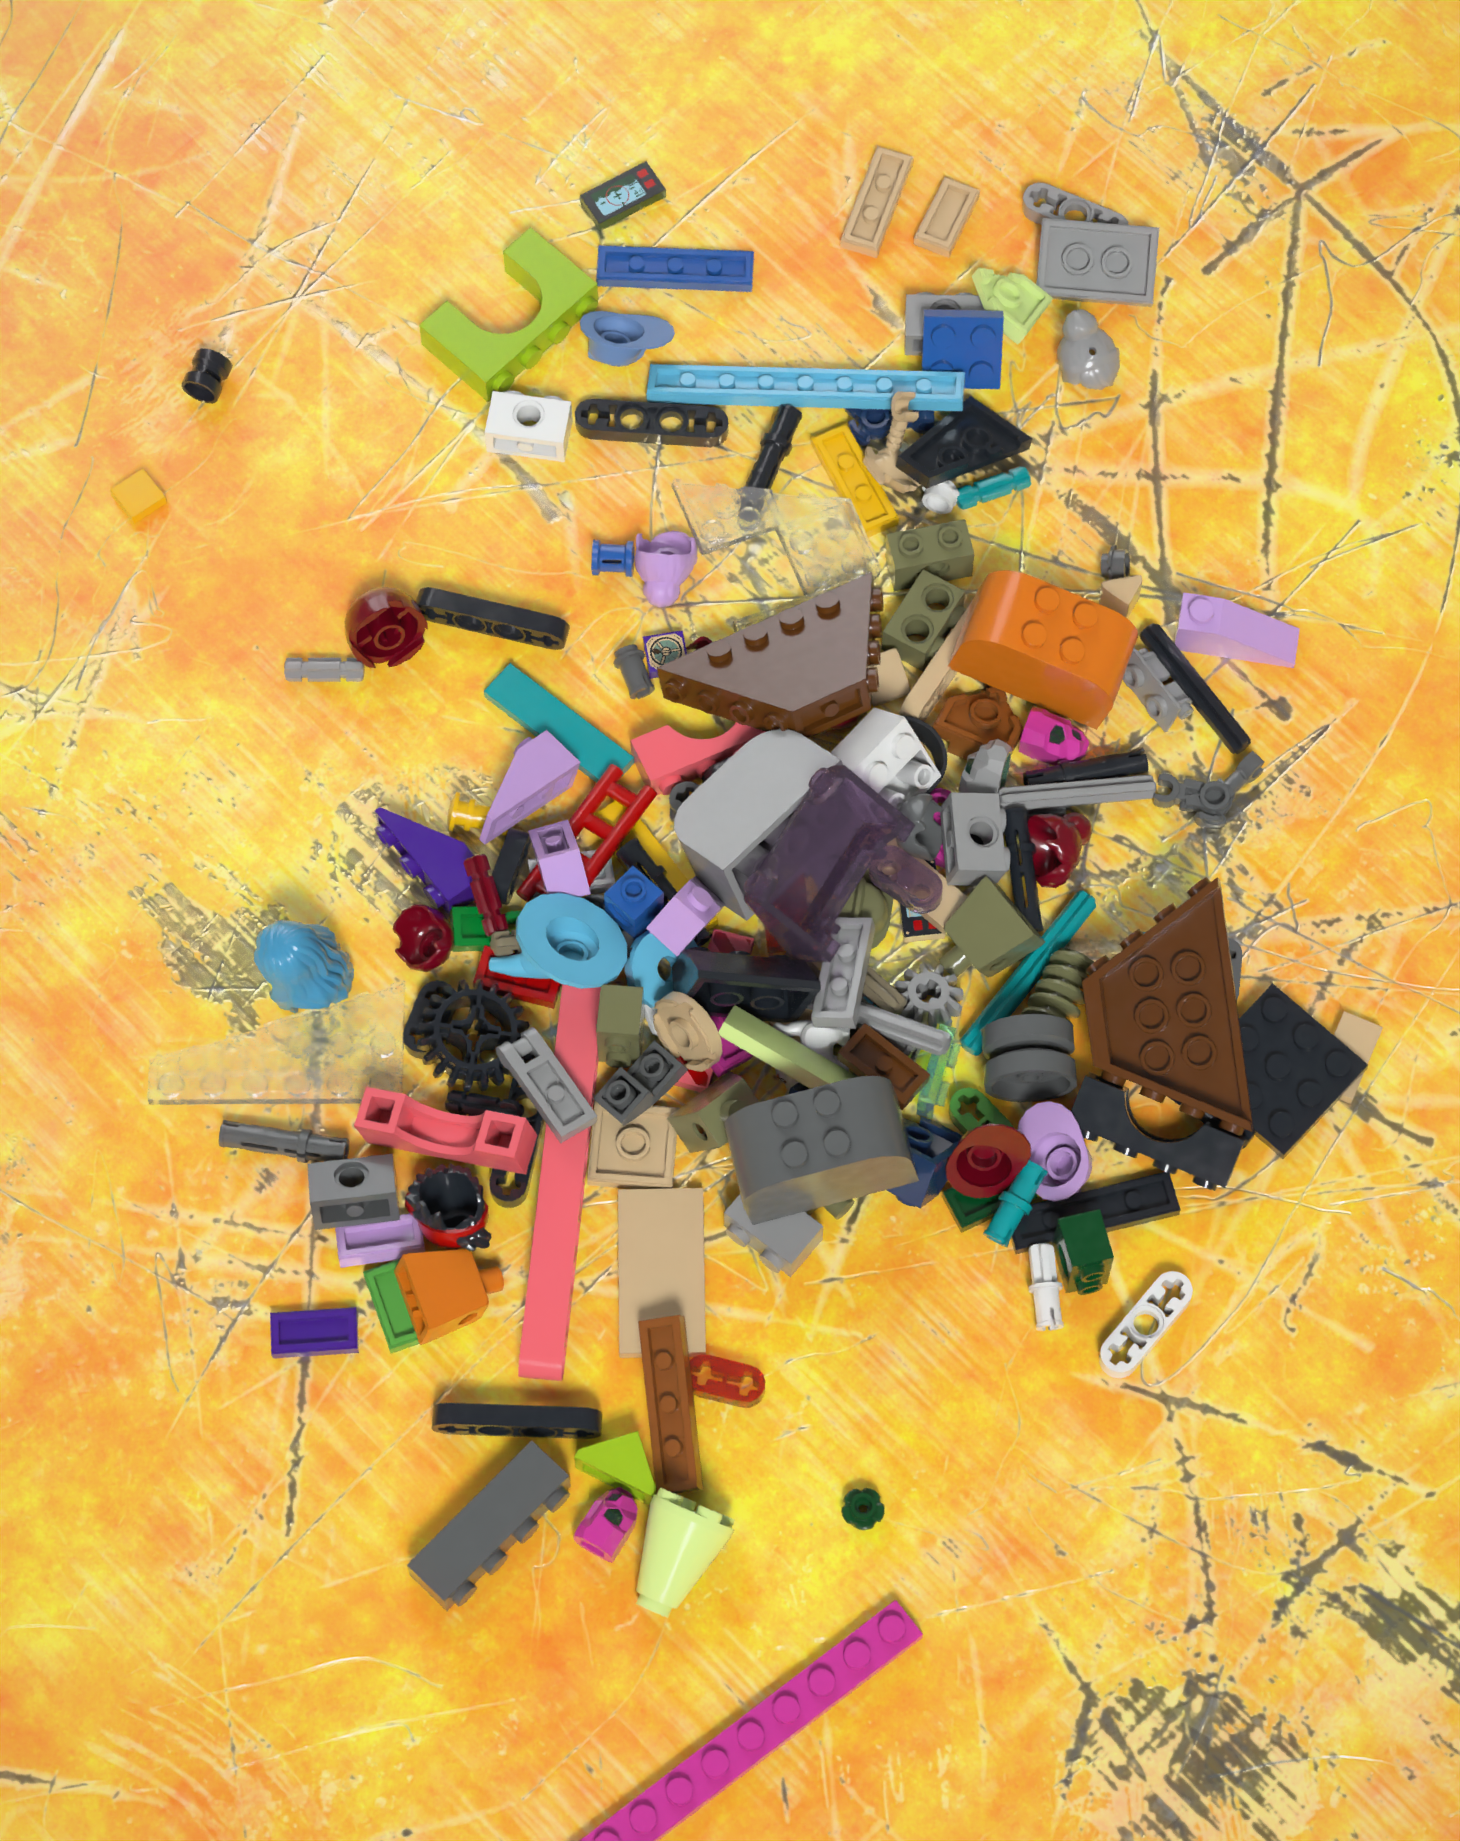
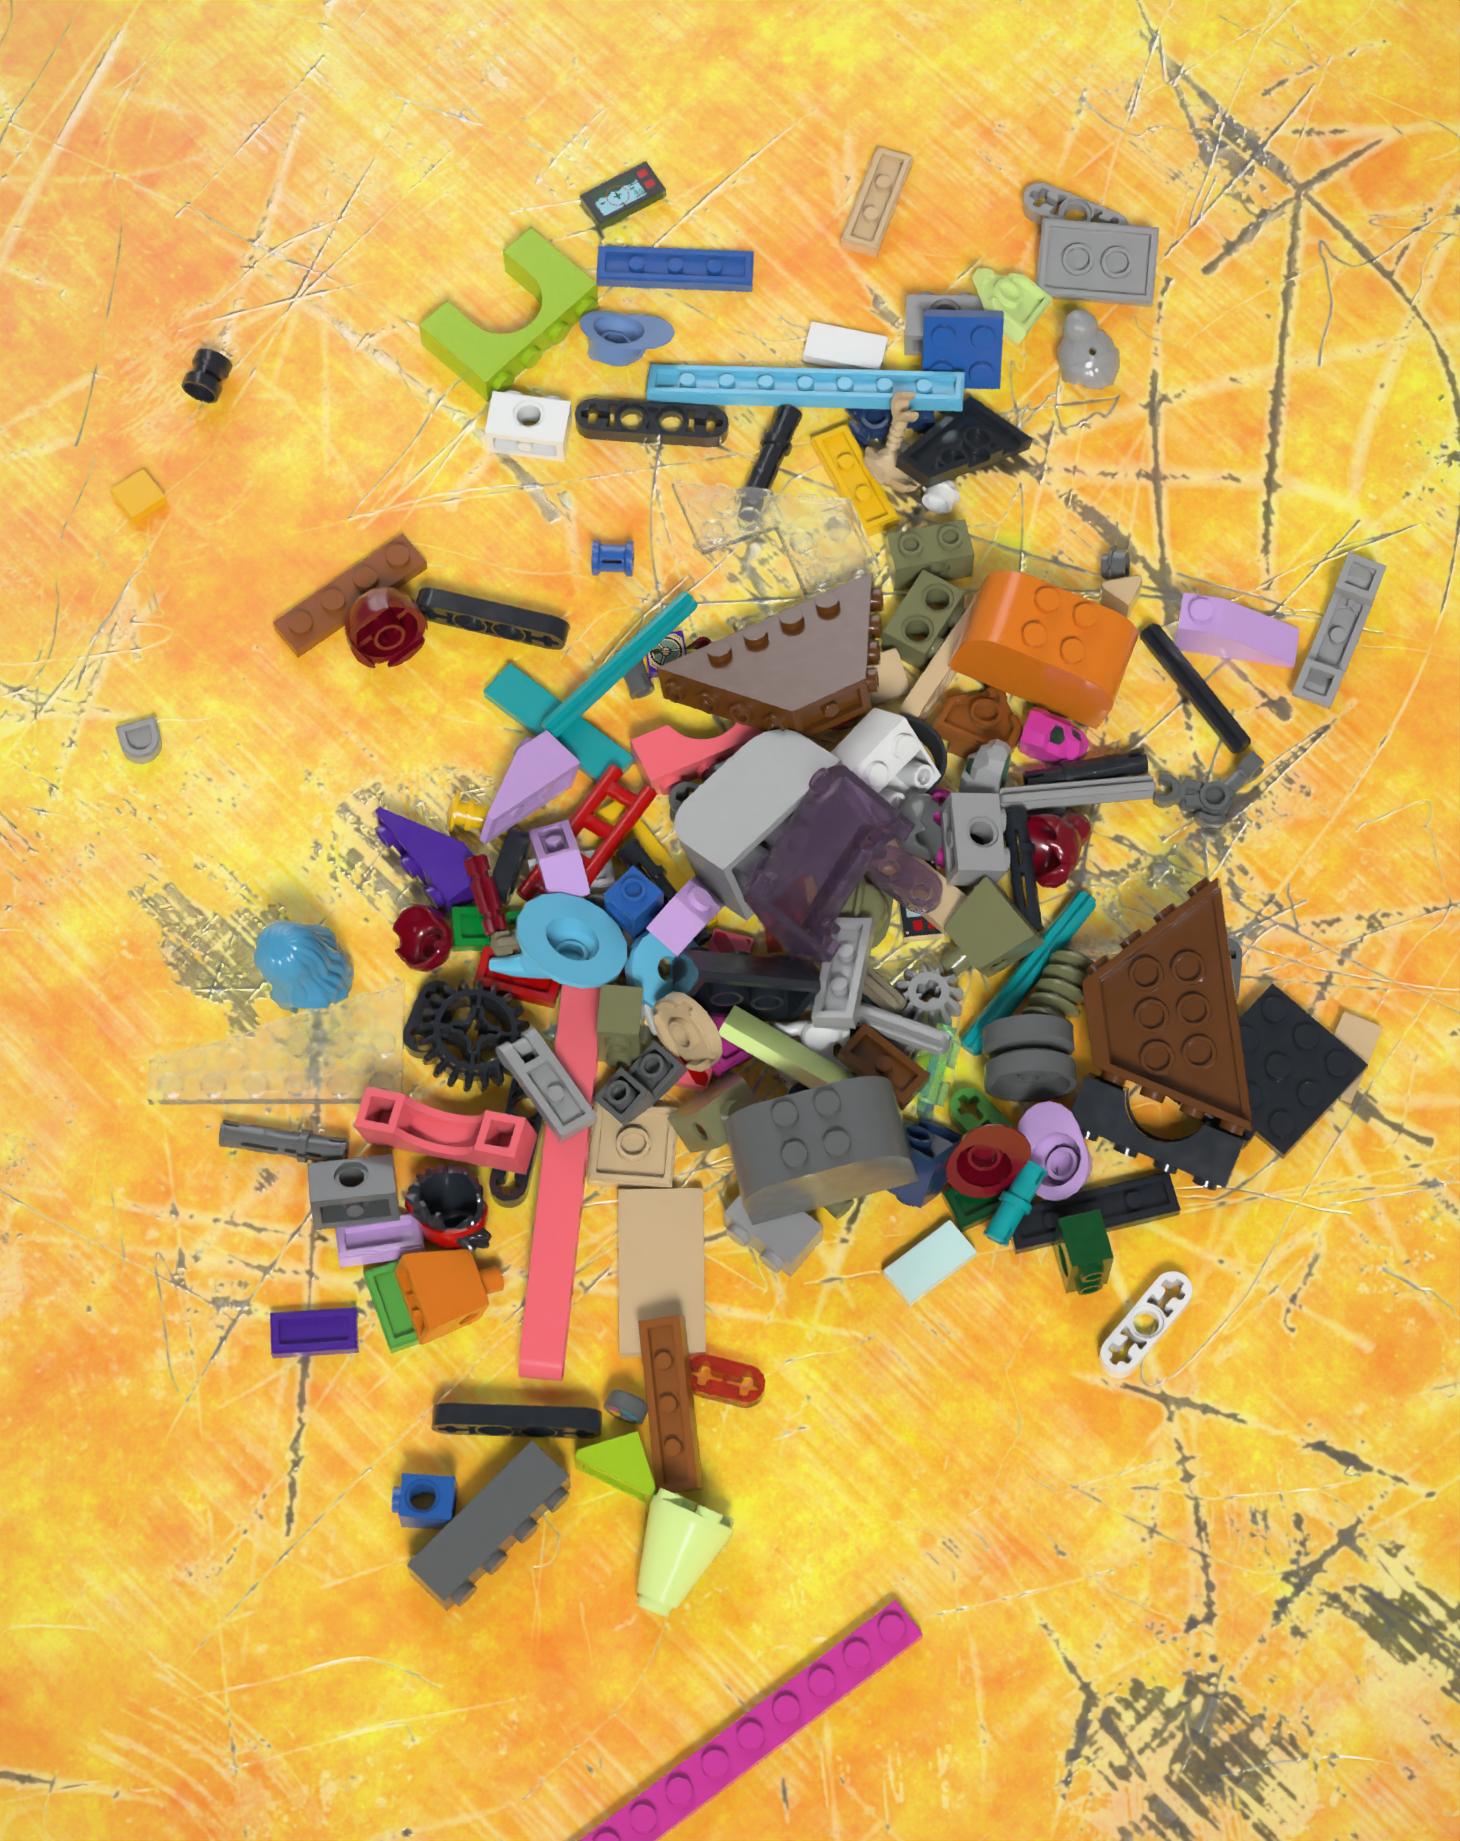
light grey axle [284,658,364,682] -> none
black axle [445,1090,524,1117] -> none
dark pink rock [573,1487,638,1563] -> none
lavender piece [635,531,698,608] -> none
dark green plate [841,1488,885,1530] -> none
tan tile [913,177,980,258] -> none
teal axle [956,466,1031,510] -> none
white axle [1028,1243,1064,1331] -> none
light grey hinge [1123,647,1194,733] -> none
none -> light grey tile [115,716,162,764]
none -> dark orange plate [273,533,427,658]
none -> blue brick [392,1473,458,1530]
none -> teal axle [540,591,698,739]
none -> dark grey tile [603,1390,648,1425]
none -> white tile [803,321,888,370]
none -> light aqua tile [883,1220,977,1307]
none -> light grey slope [1292,552,1387,710]

